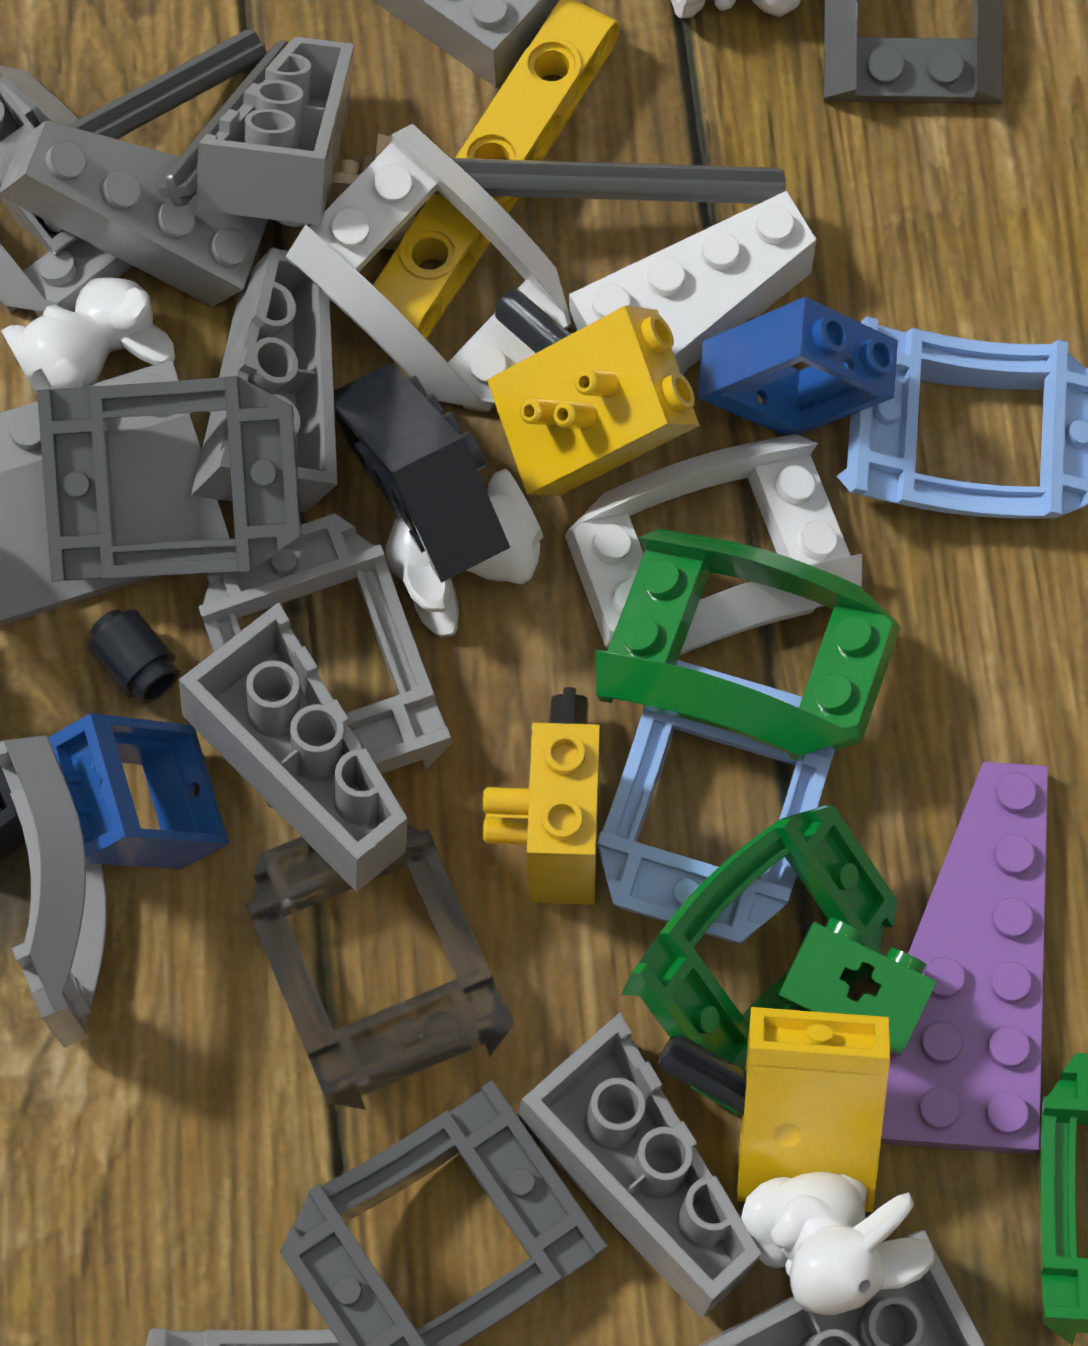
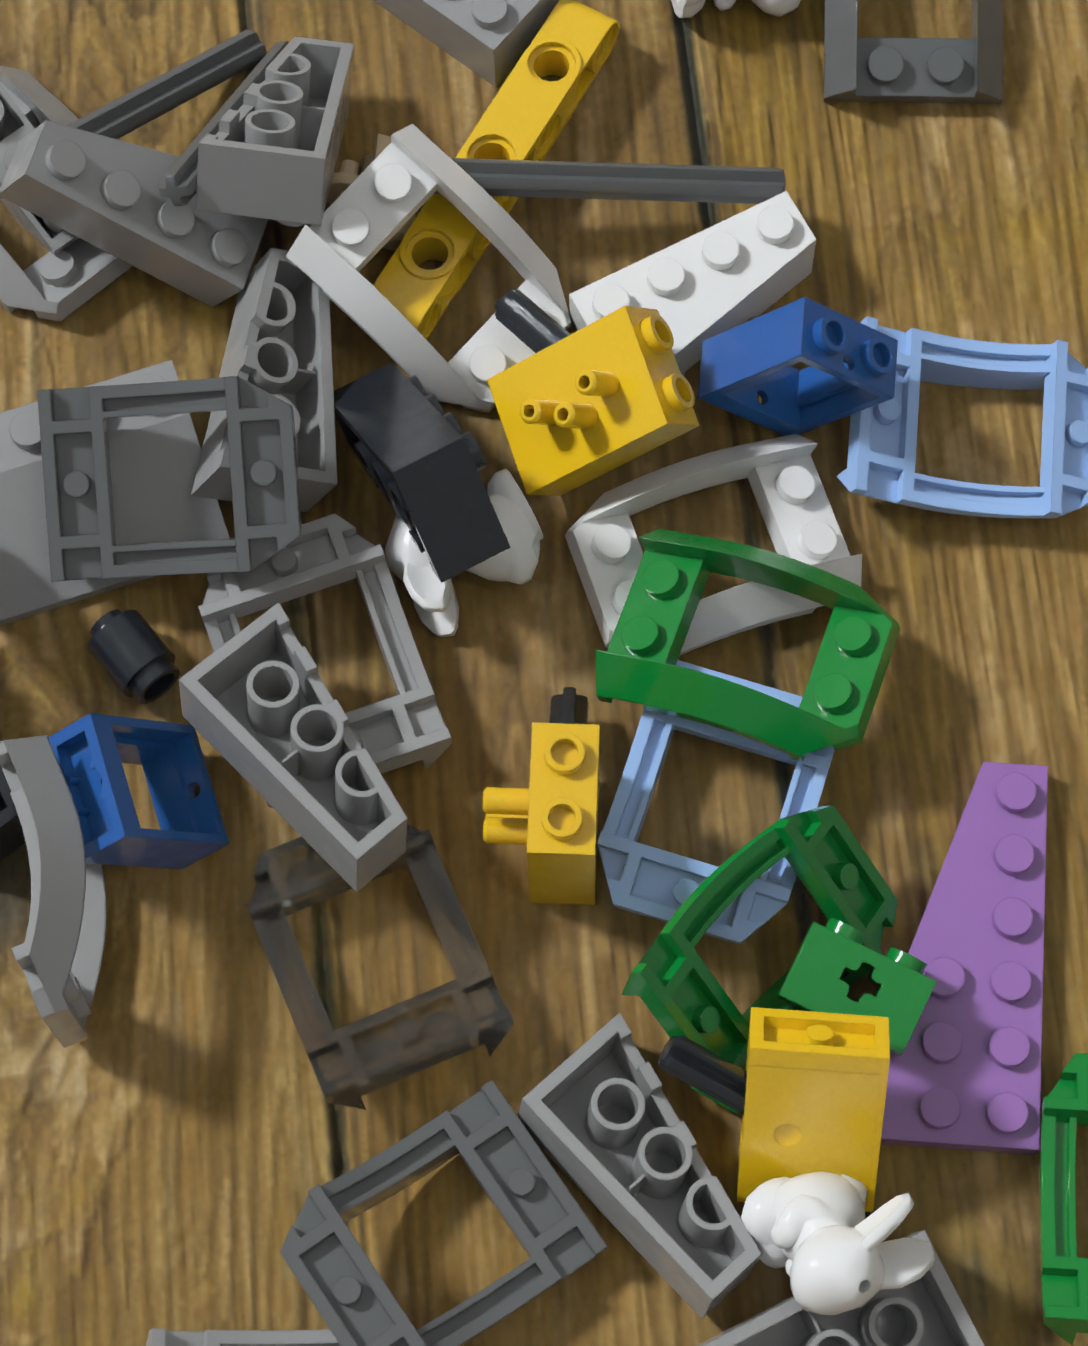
white animal [1,277,175,395] -> none

